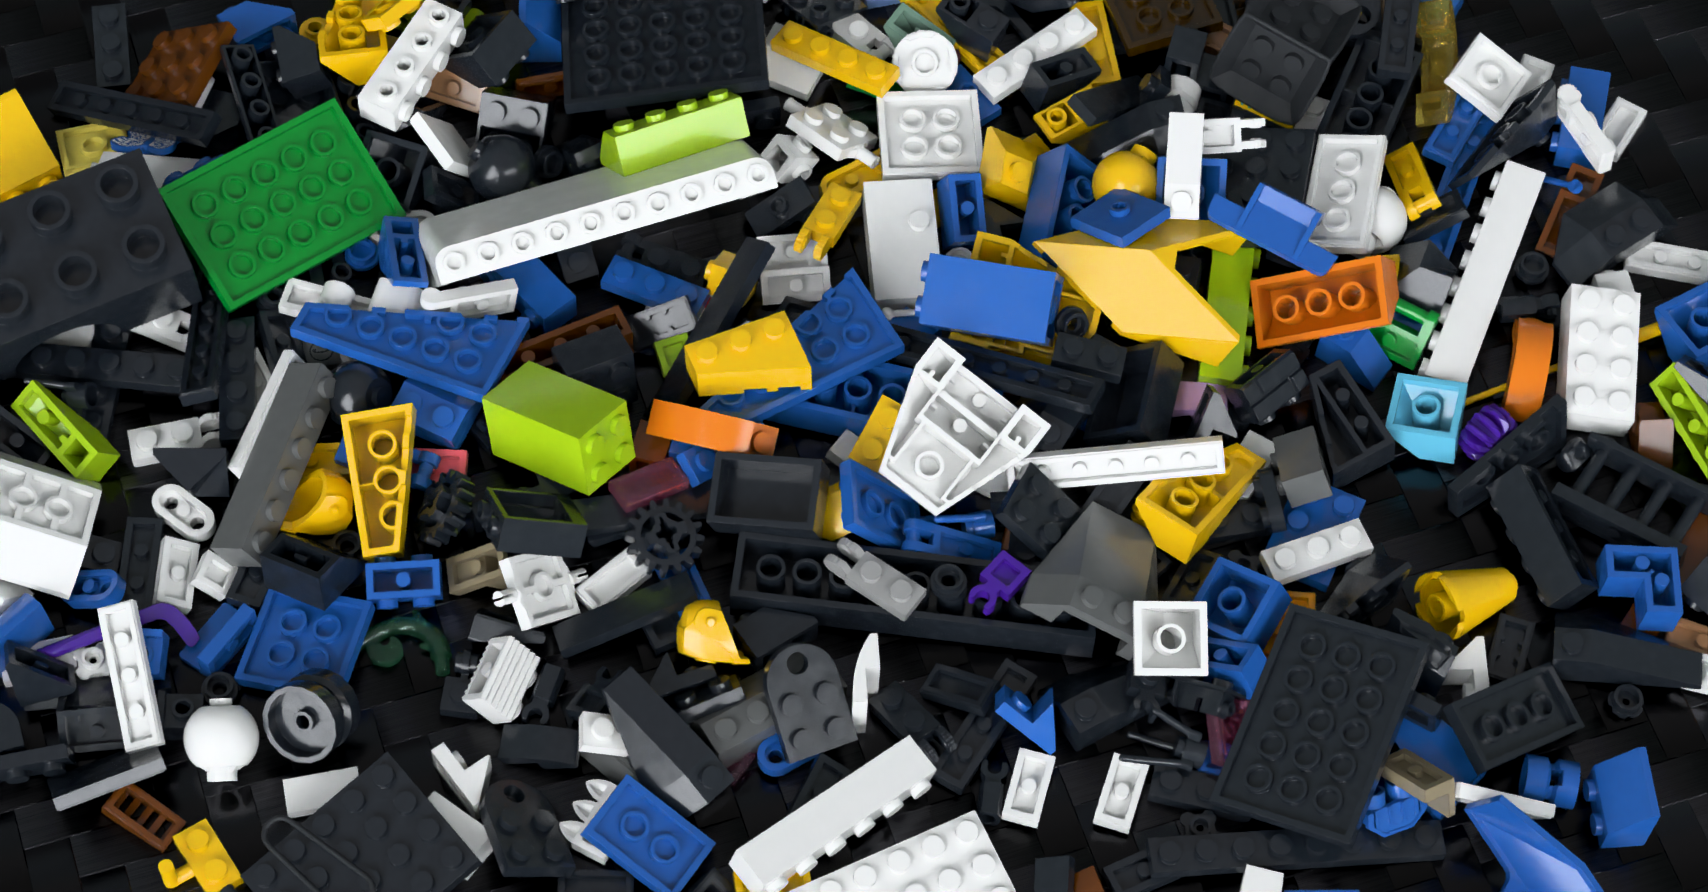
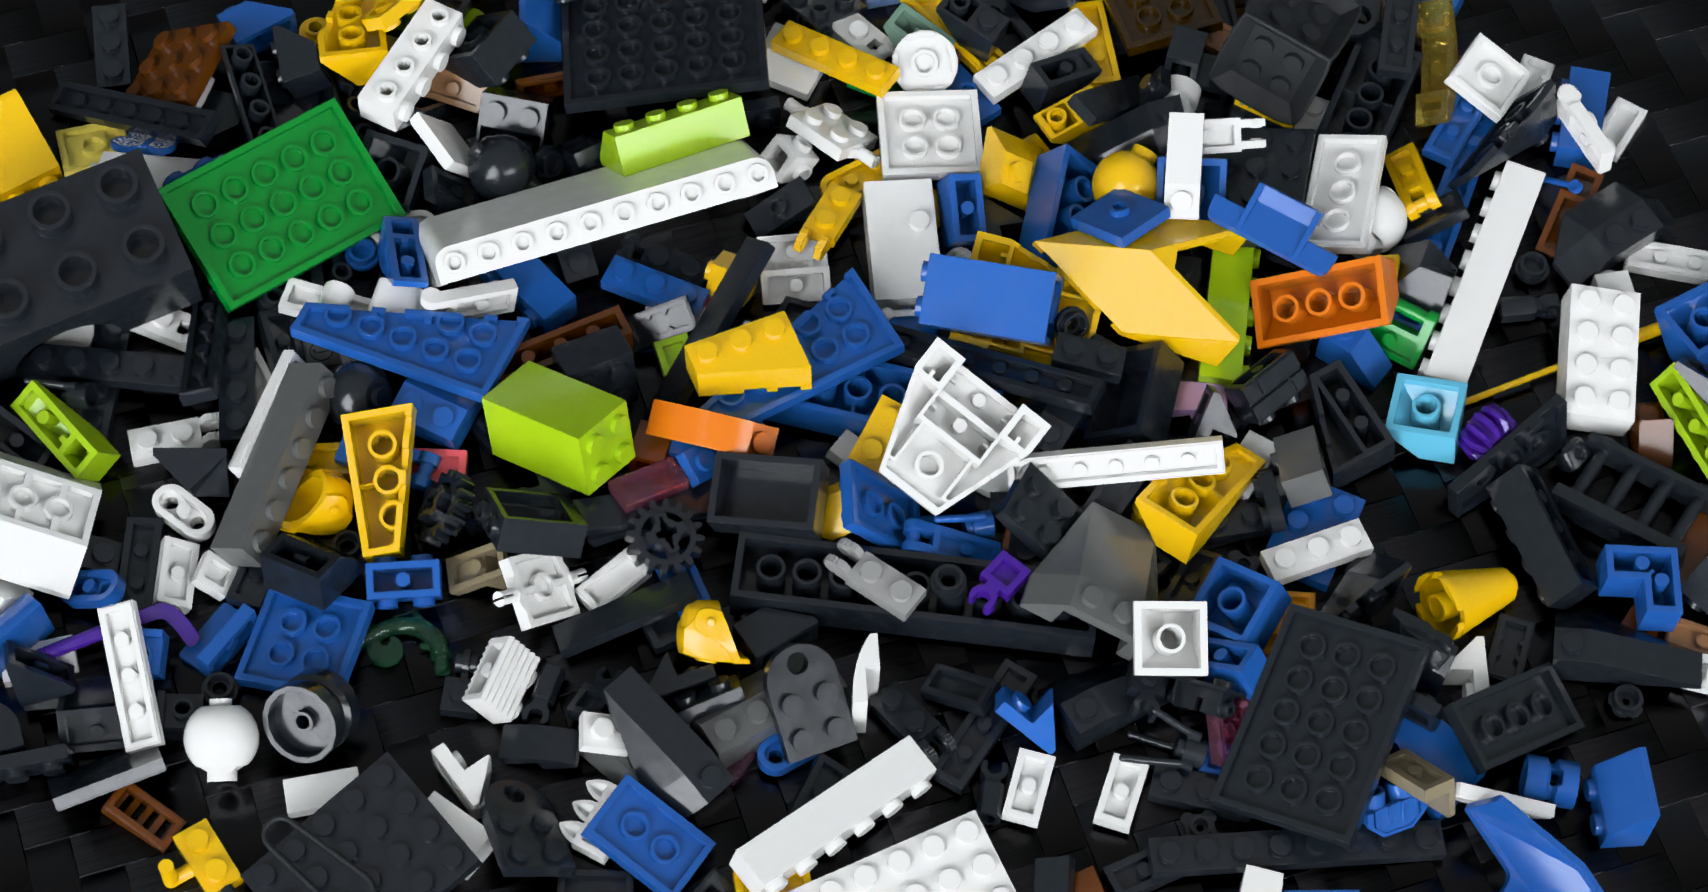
white plate [73,642,110,680] -> none
black slope [468,608,548,644] -> none
orange arch [1501,317,1554,422] -> none

